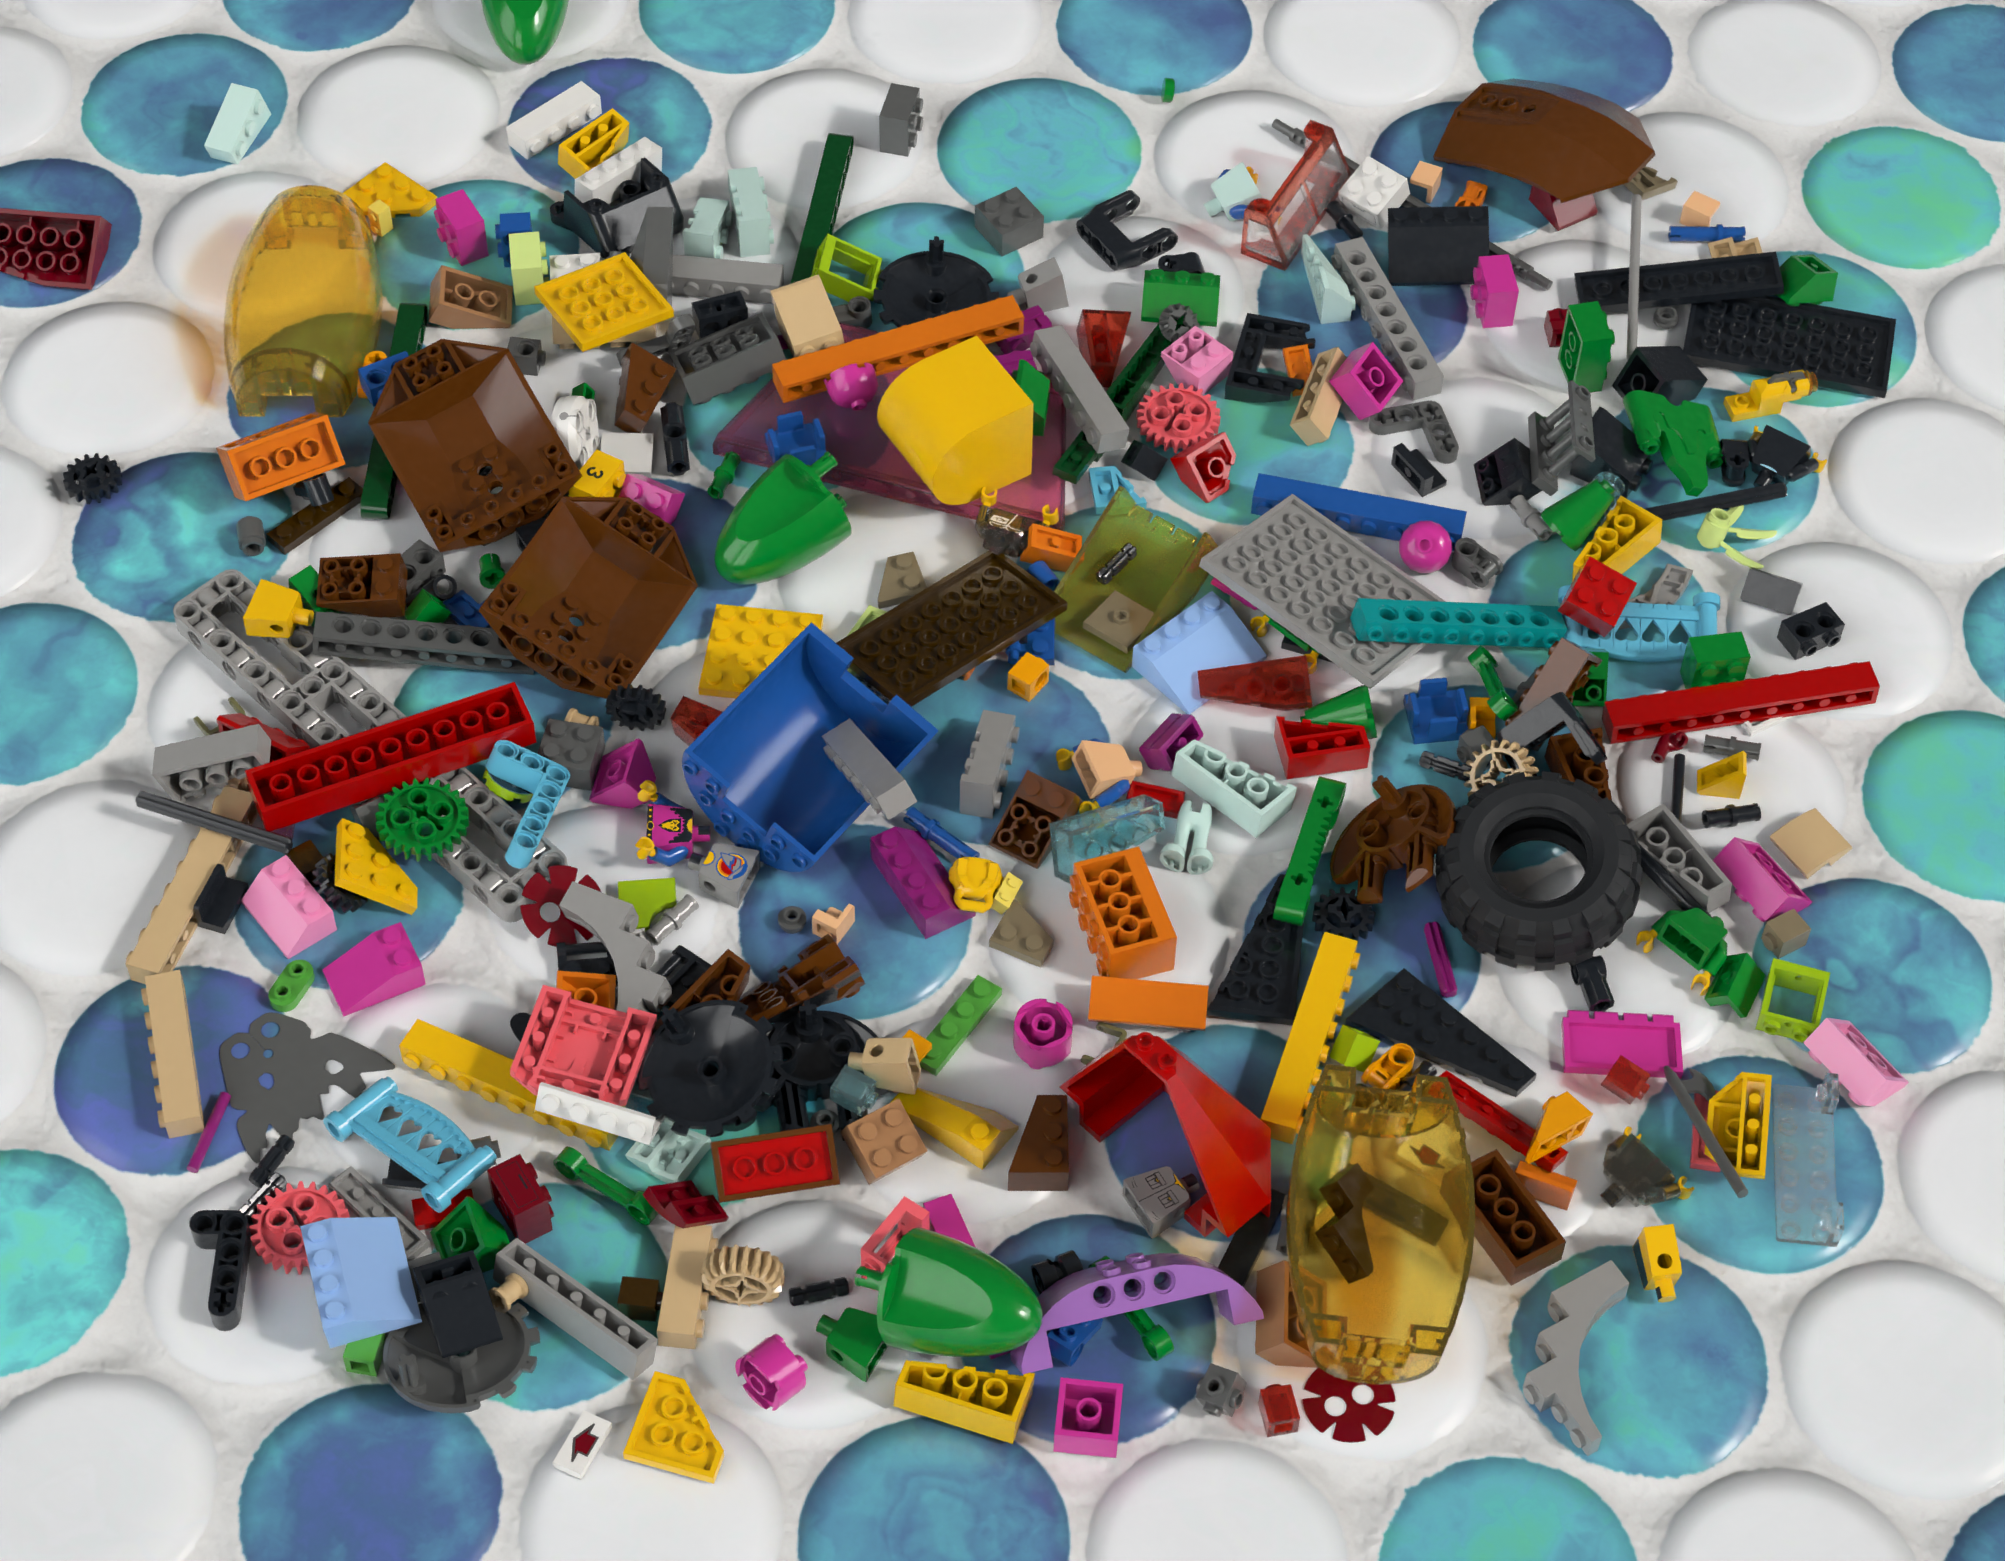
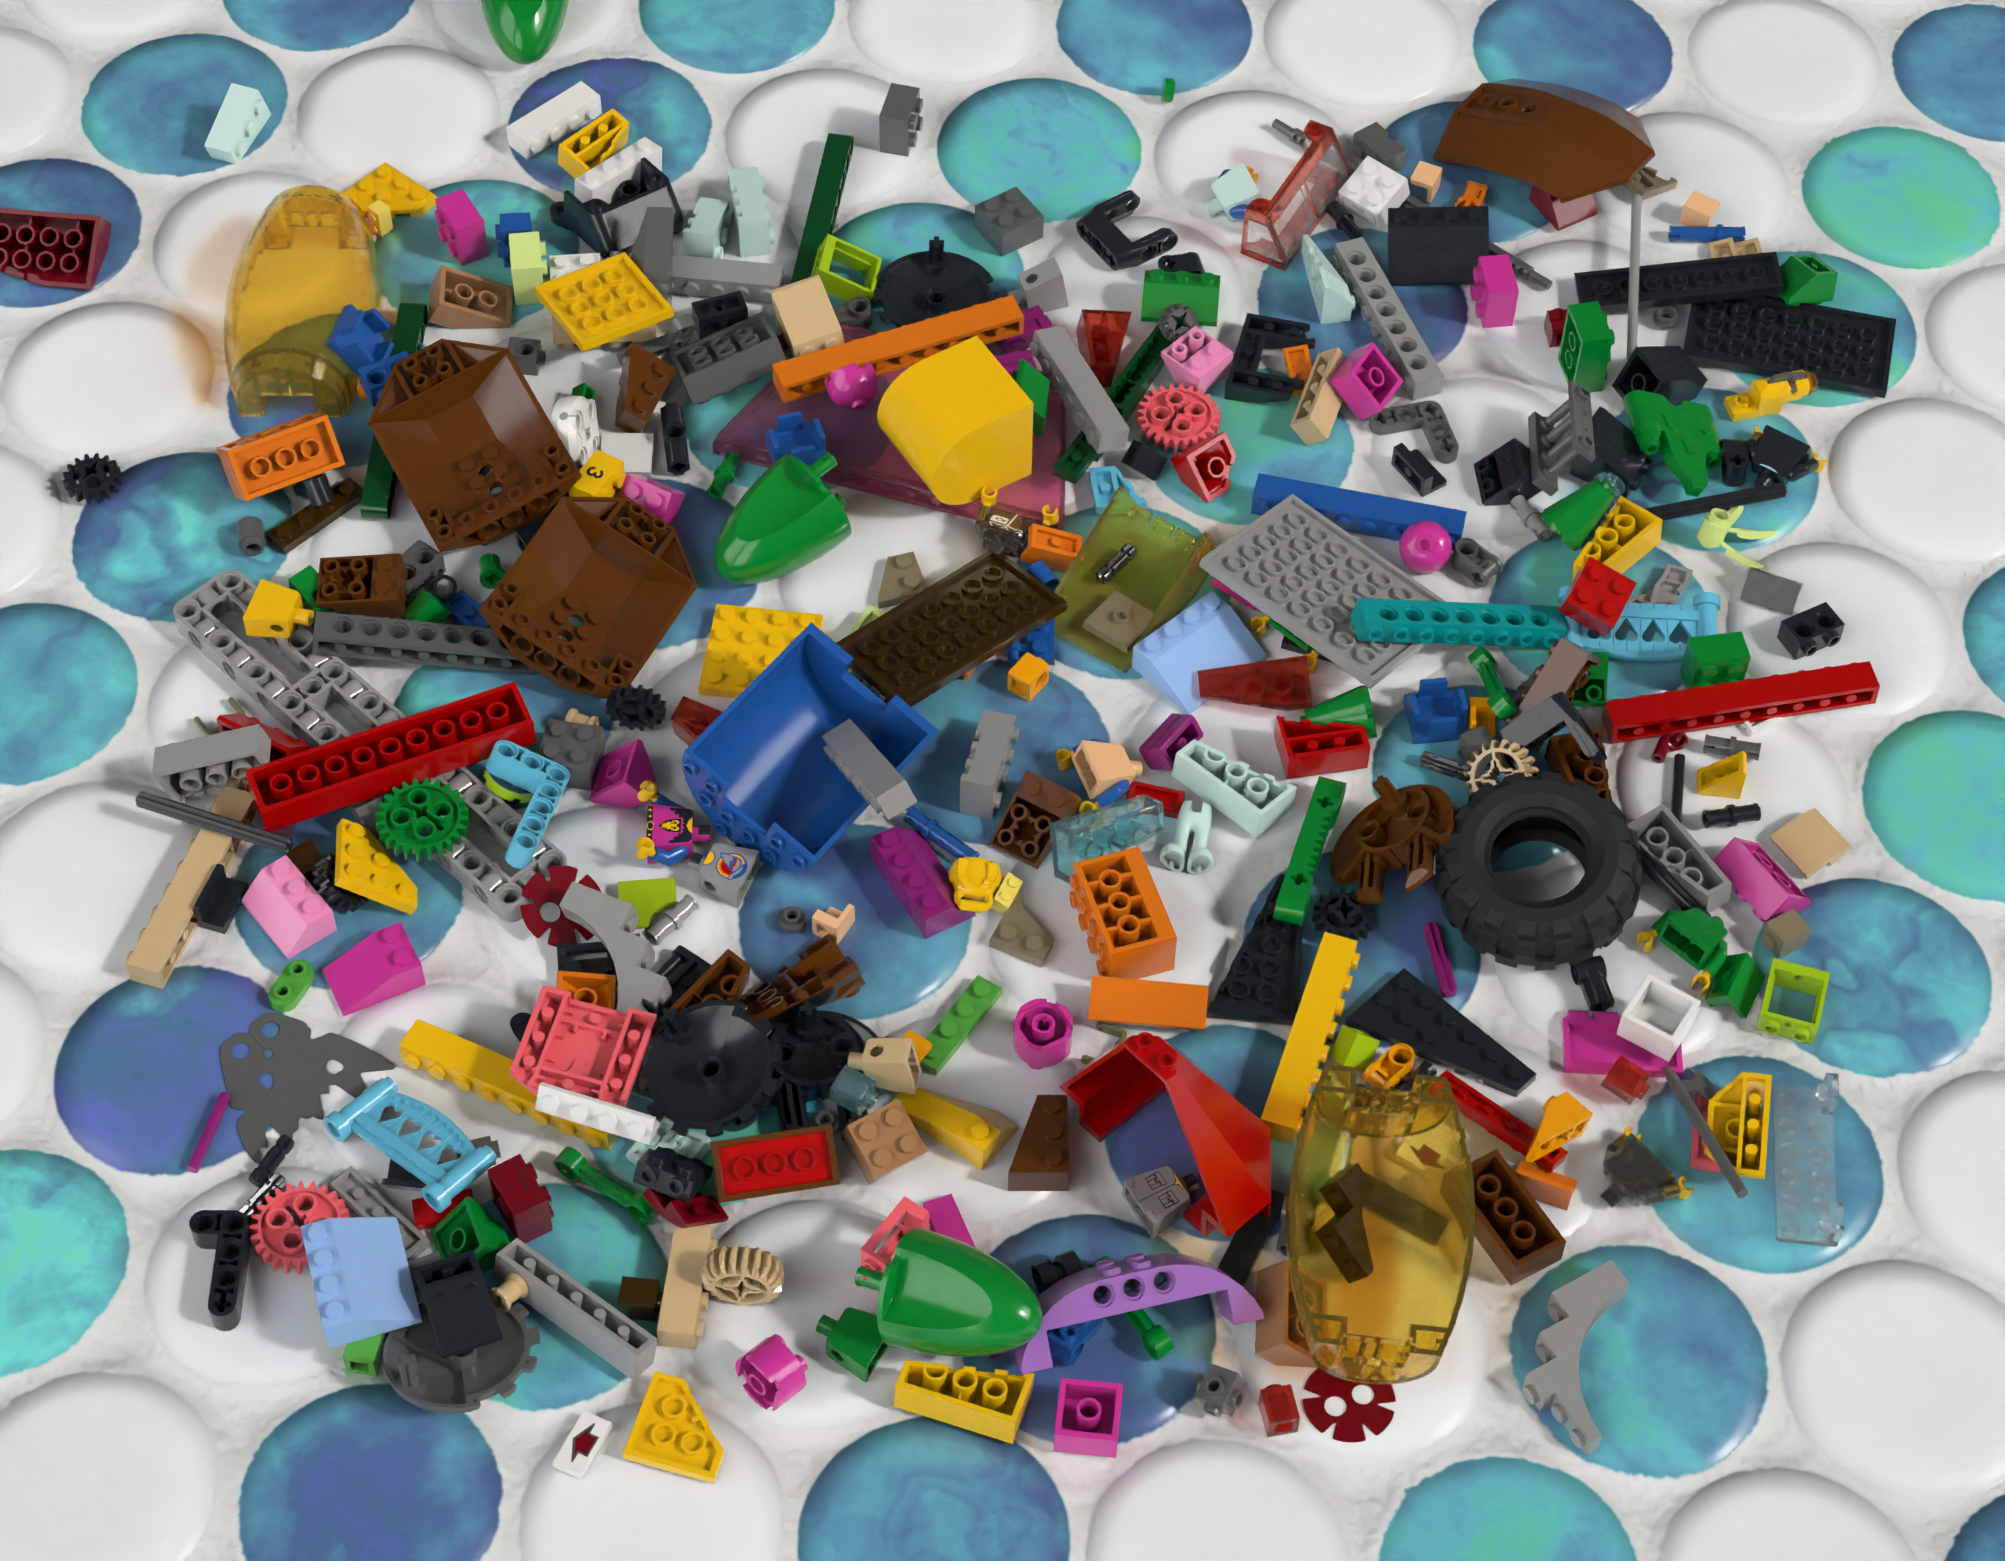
tan brick [141,970,205,1139] -> none
black axle [788,1277,849,1306] -> none
yellow torso [1632,1224,1682,1303] -> none
bright pink slope [1803,1018,1909,1106] -> none
none -> blue panel [327,304,394,377]
none -> black plate [633,1146,713,1203]
none -> dark grey brick [1352,122,1407,172]
none -> white piece [1617,974,1701,1062]

